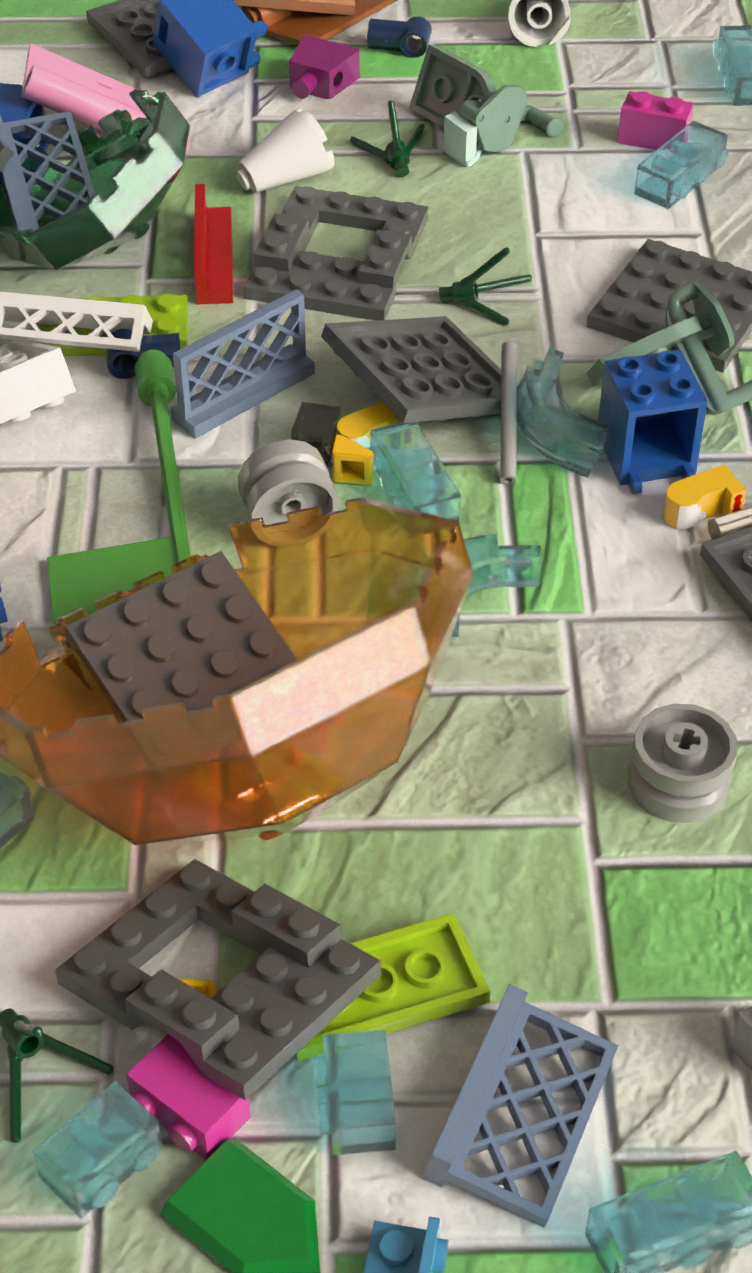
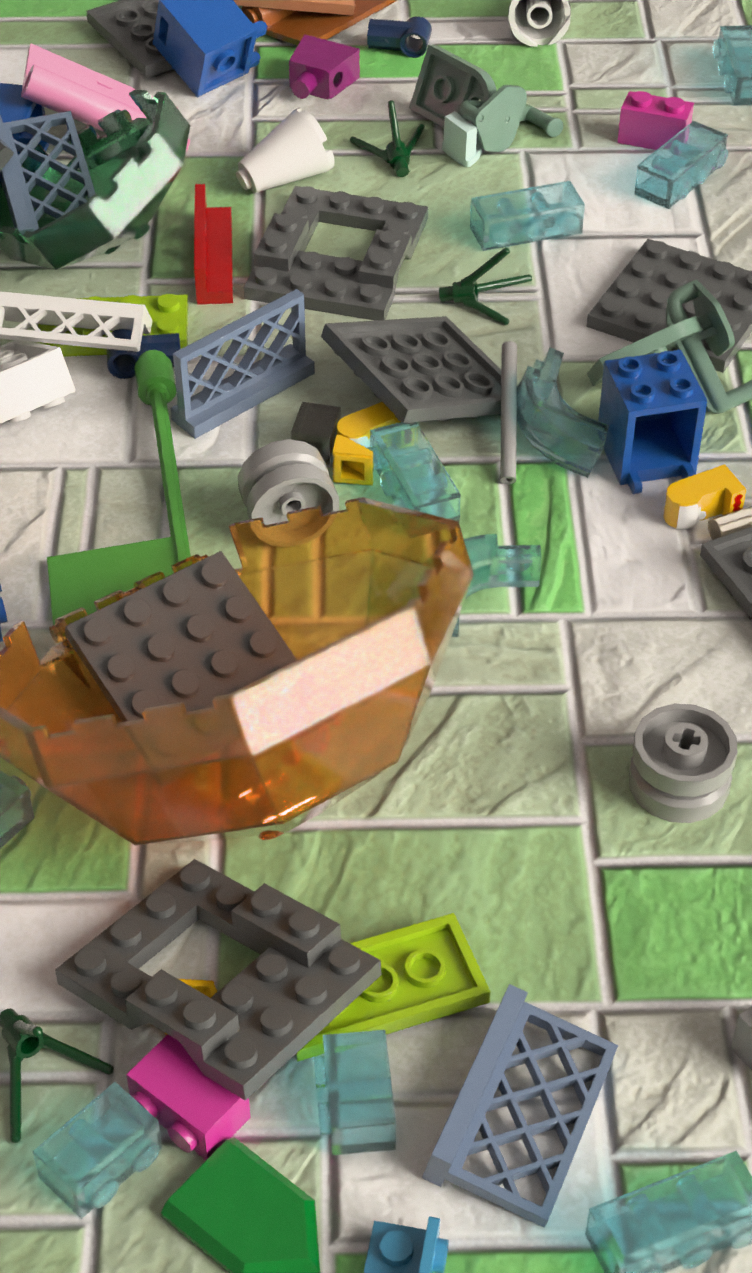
none -> clear light blue brick [470,181,585,251]

